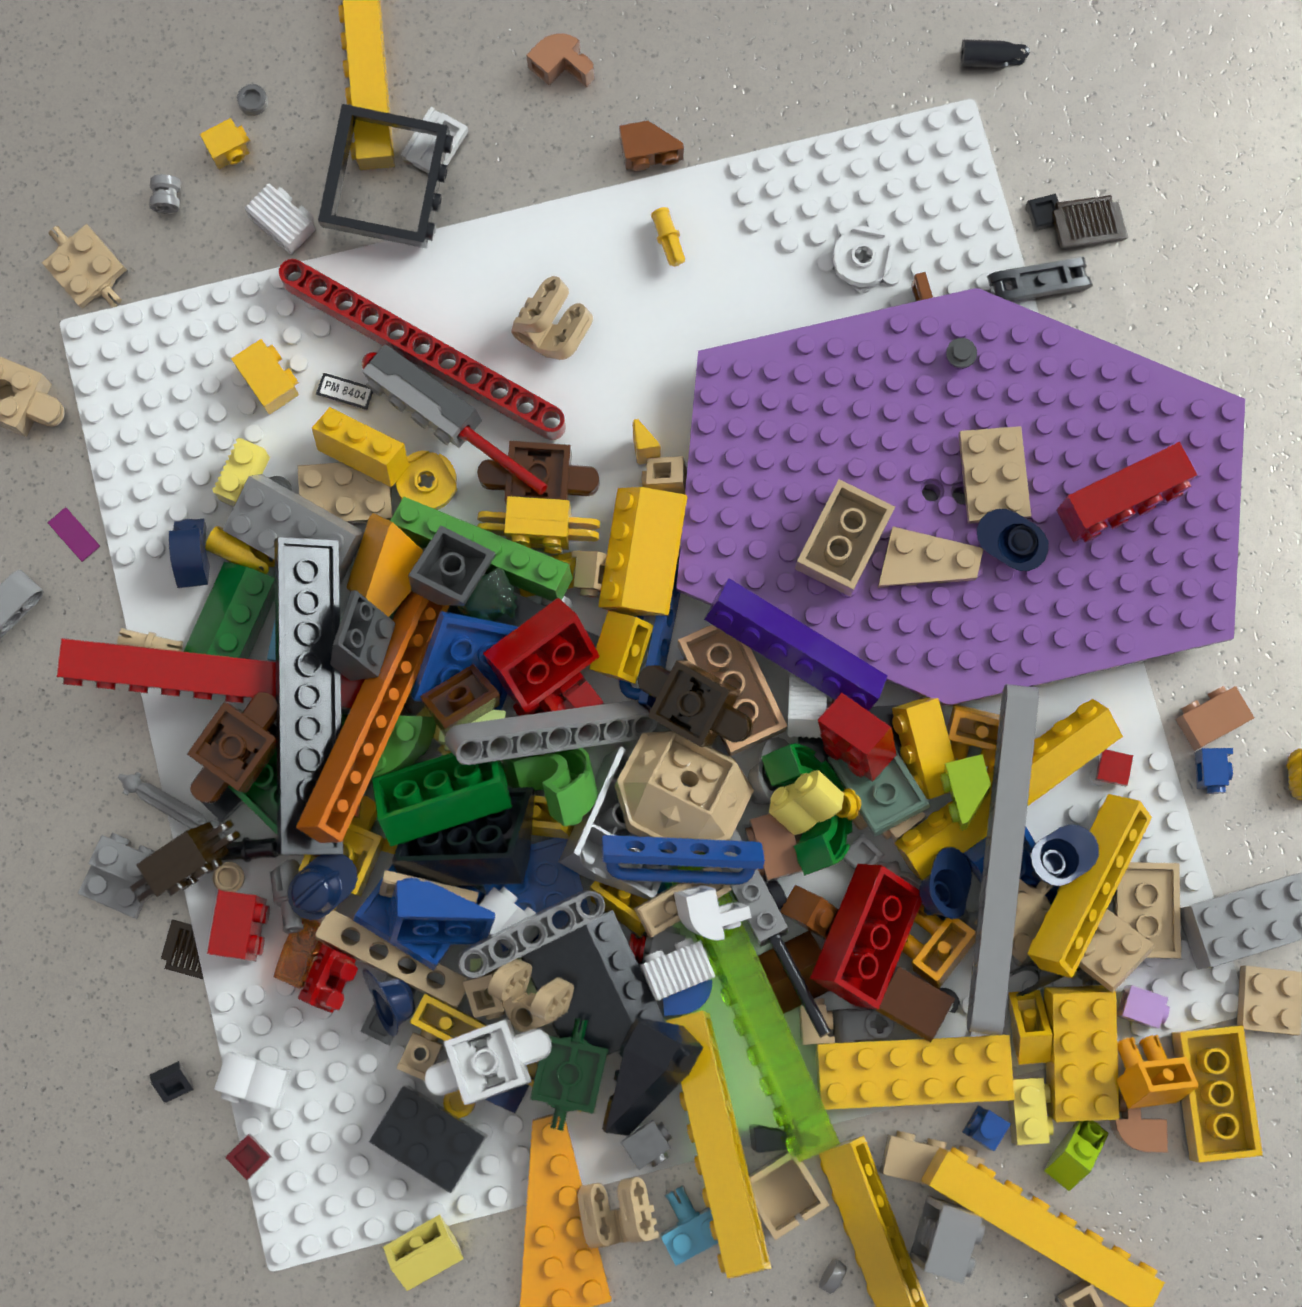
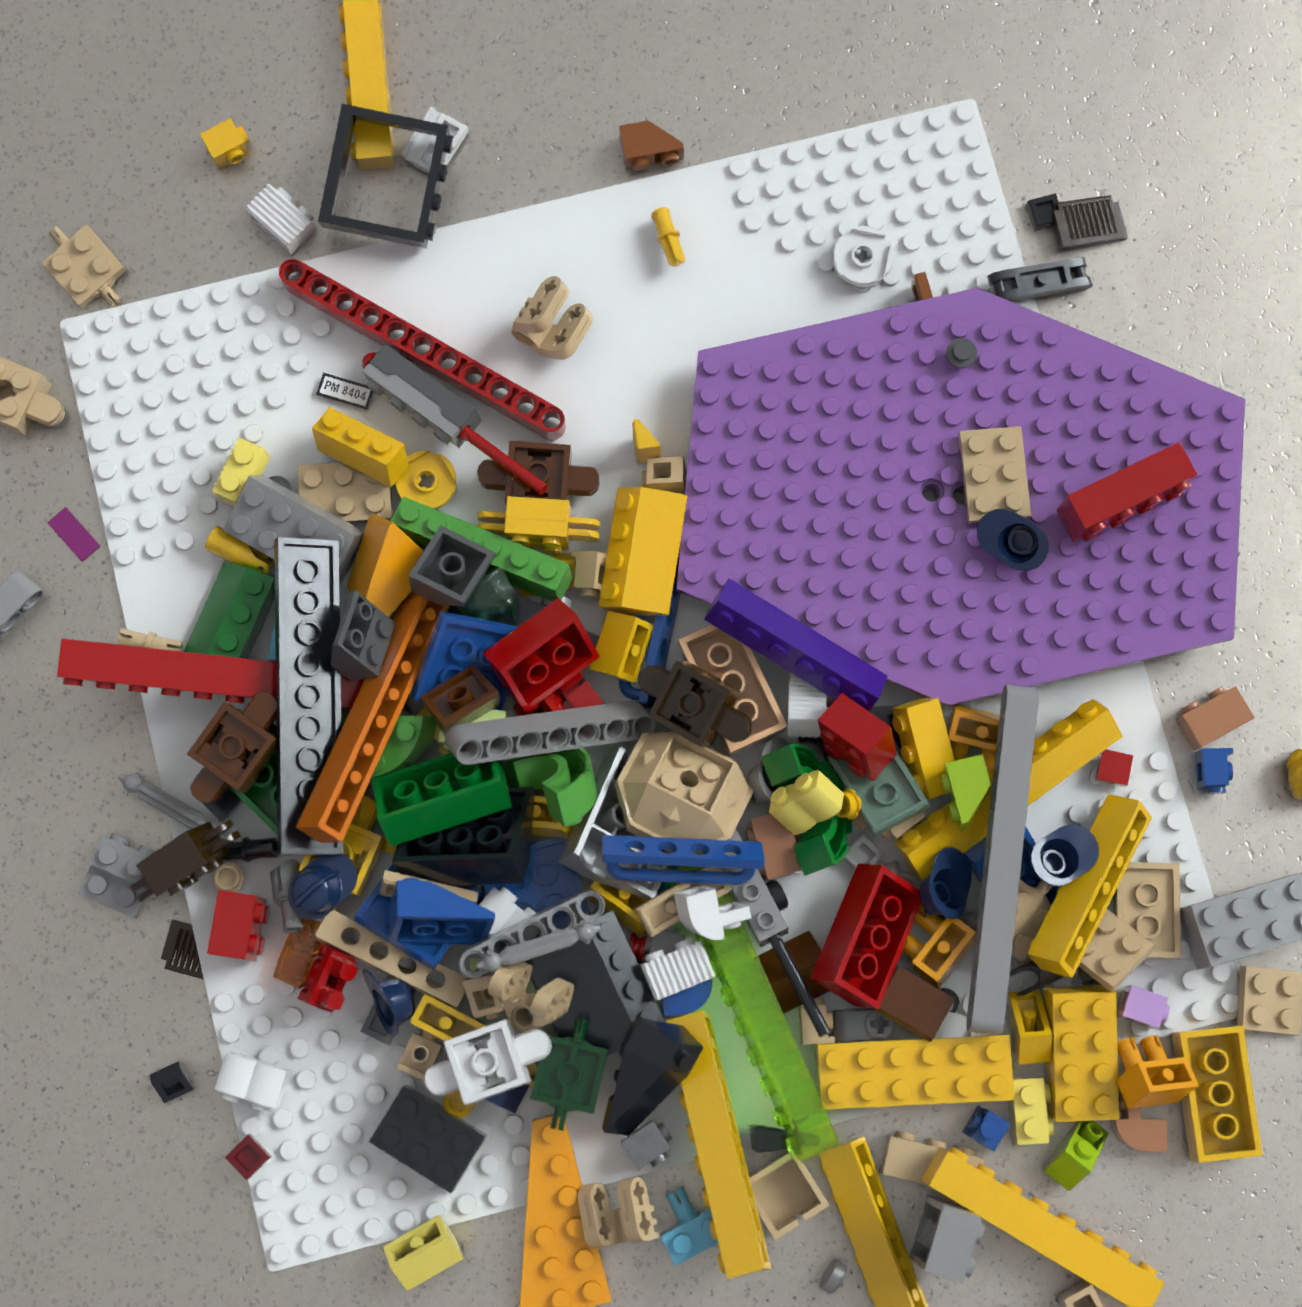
light grey wheel [149,175,181,214] -> none
dark blue brick [169,518,210,588] -> none
yellow brick [231,339,299,415] -> none
flat silver tile [237,84,268,116] -> none
nougat brick [526,33,594,88] -> none
dark orange slope [780,885,839,940] -> none
tan brick [795,479,895,596] -> none
tan wing [878,527,984,588] -> none
black piece [960,39,1030,68] -> none
none -> light grey wheel [476,920,601,974]

